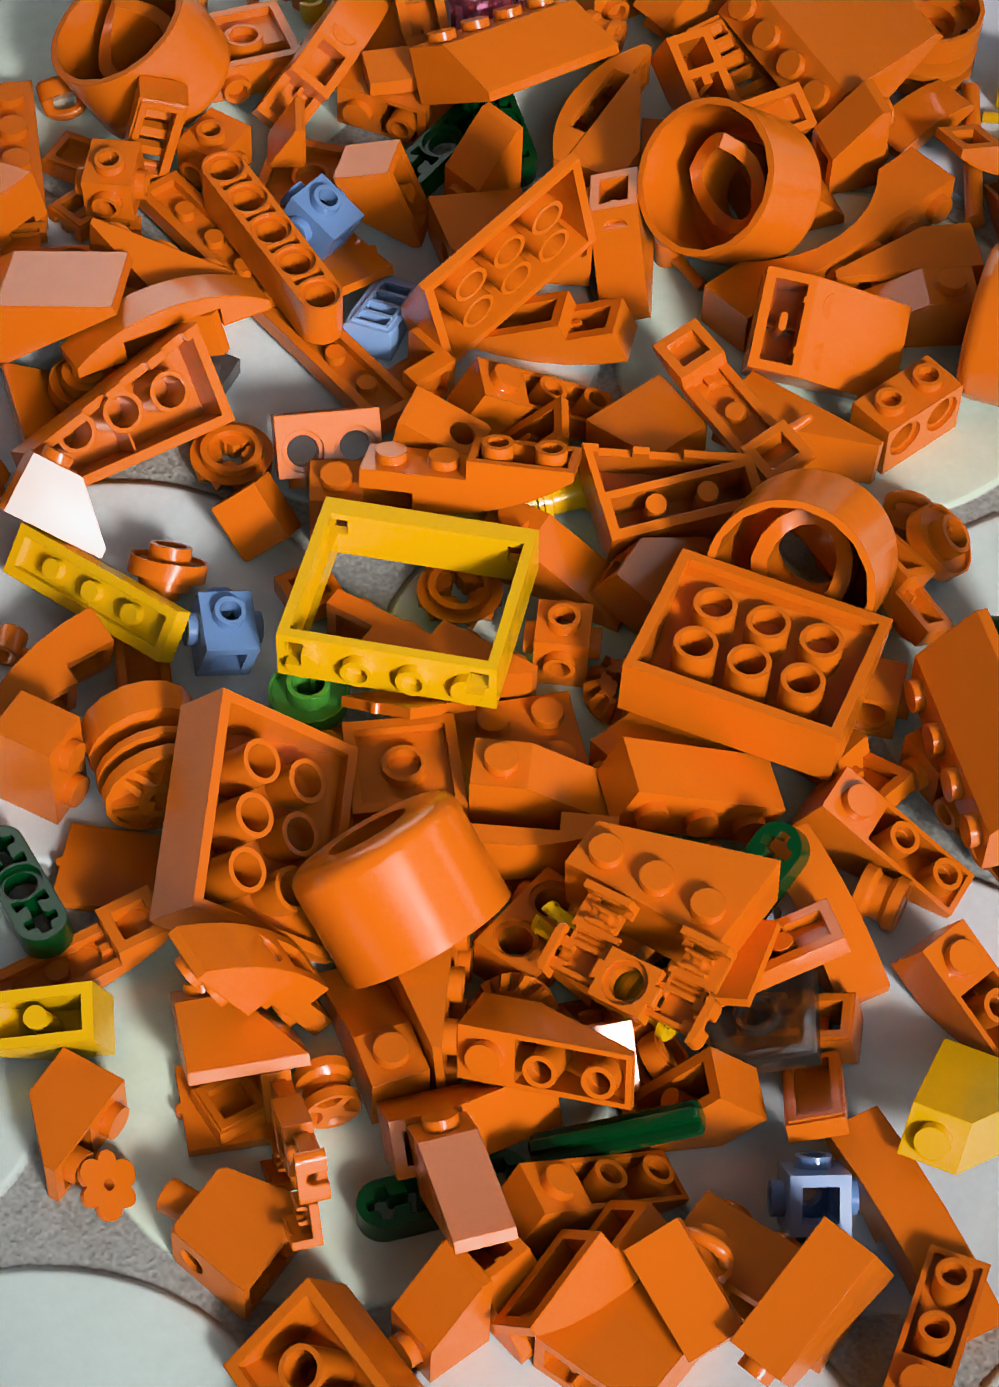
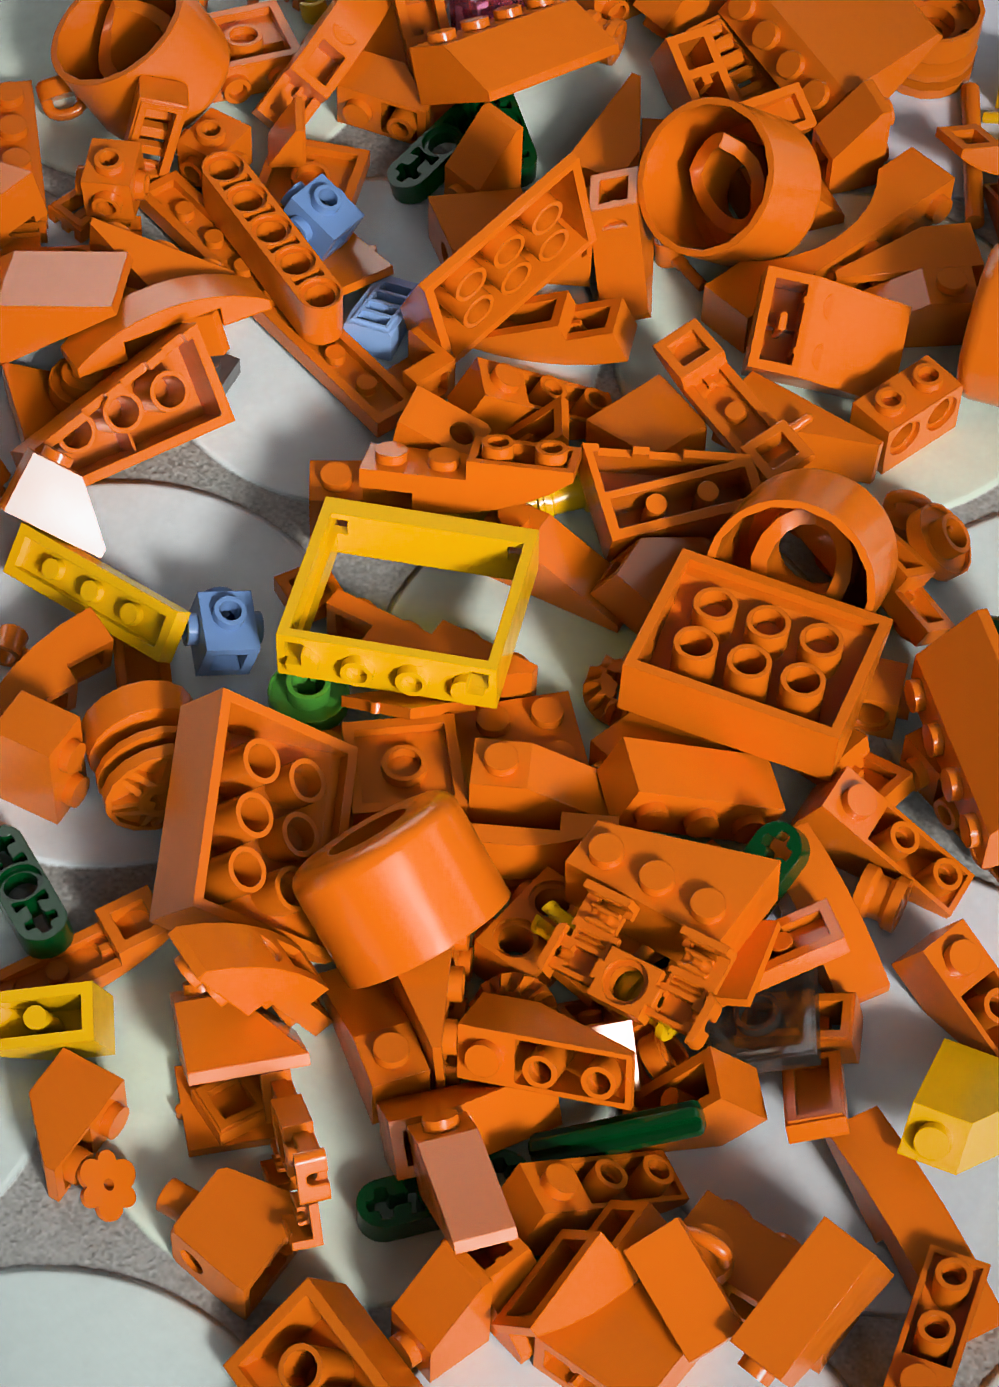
orange tile [41,130,92,184] -> none
orange piece [54,823,162,912] -> none
orange plate [127,540,209,601] -> none
orange gear [189,422,274,492] -> none
orange panel [211,471,301,562] -> none
orange brick [270,405,382,488] -> none
orange wheel [292,1055,362,1129] -> none
orange slope [333,139,428,248] -> none
orange tile [361,45,418,97] -> none
orange gear [417,567,503,630] -> none
orange brick [523,599,603,687] -> none
orange slope [551,44,652,169] -> none
medium blue brick [767,1151,859,1243] -> none
orange slope [887,79,974,158] -> none

